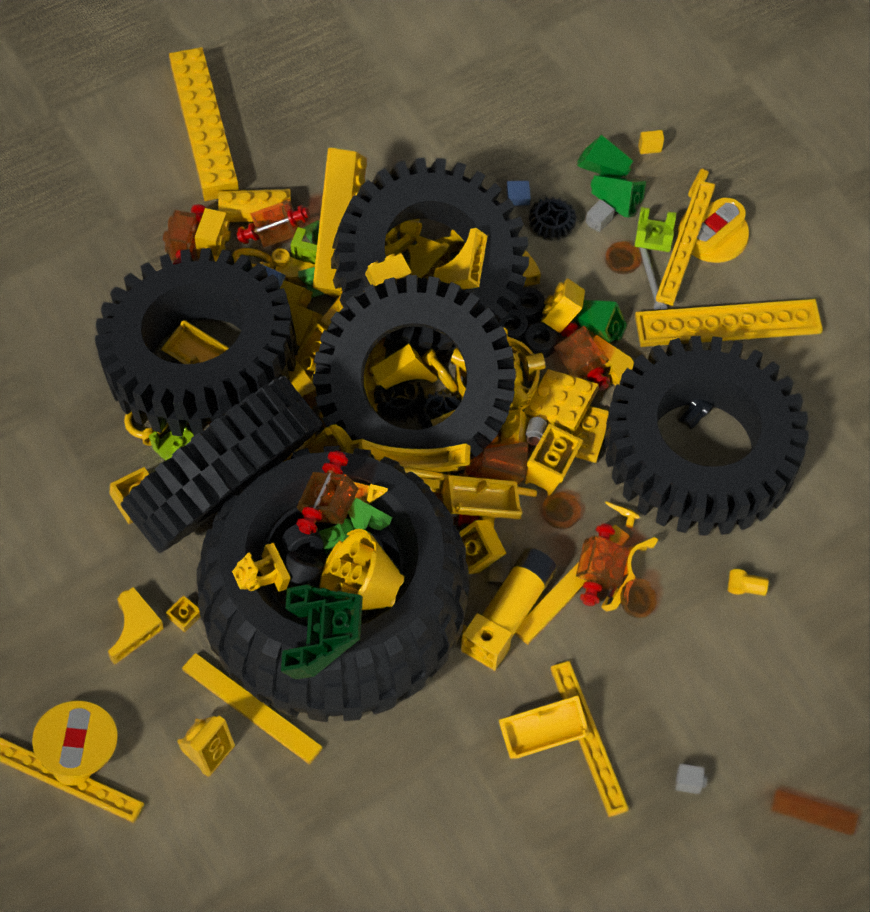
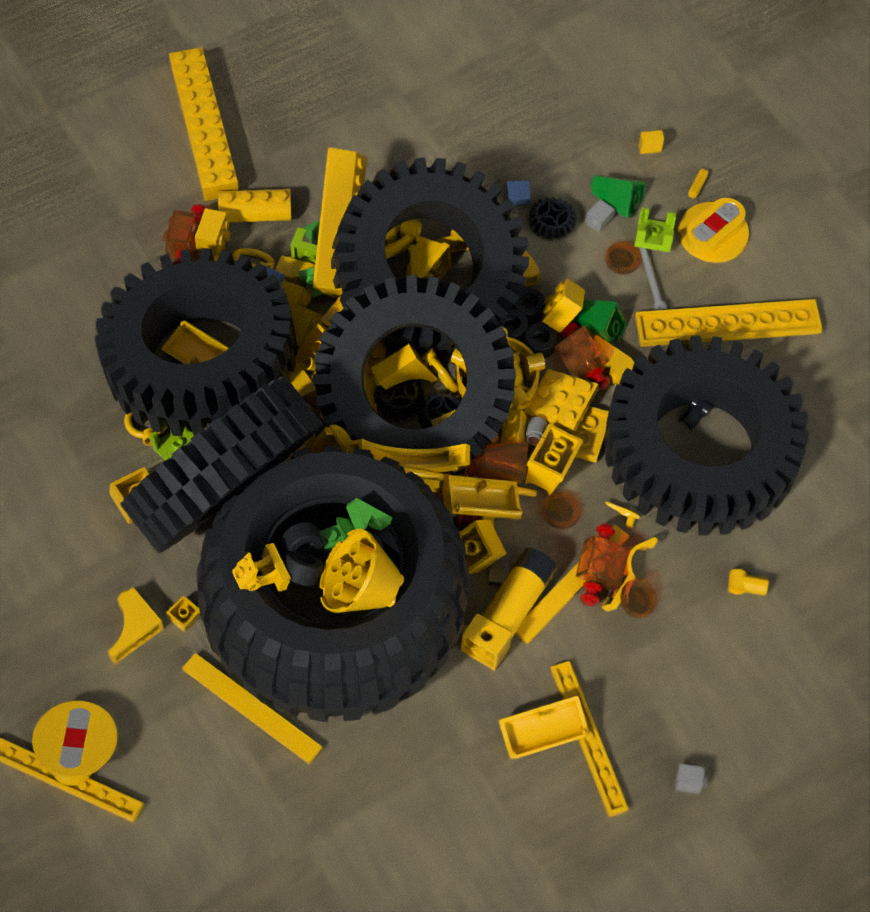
yellow piece [177,716,235,777] -> none
clear orange brick [237,199,310,248] -> none
yellow tile [272,248,290,267] -> none
dark green wedge [281,585,363,680] -> none
clear orange brick [296,451,359,534] -> none
yellow slope [344,481,388,504] -> none
yellow brick [365,253,412,286] -> none
yellow arch [434,228,487,290] -> none
green slope [577,134,633,177] -> none
yellow tile [656,180,715,306] -> none
clear orange tile [771,789,858,836] -> none

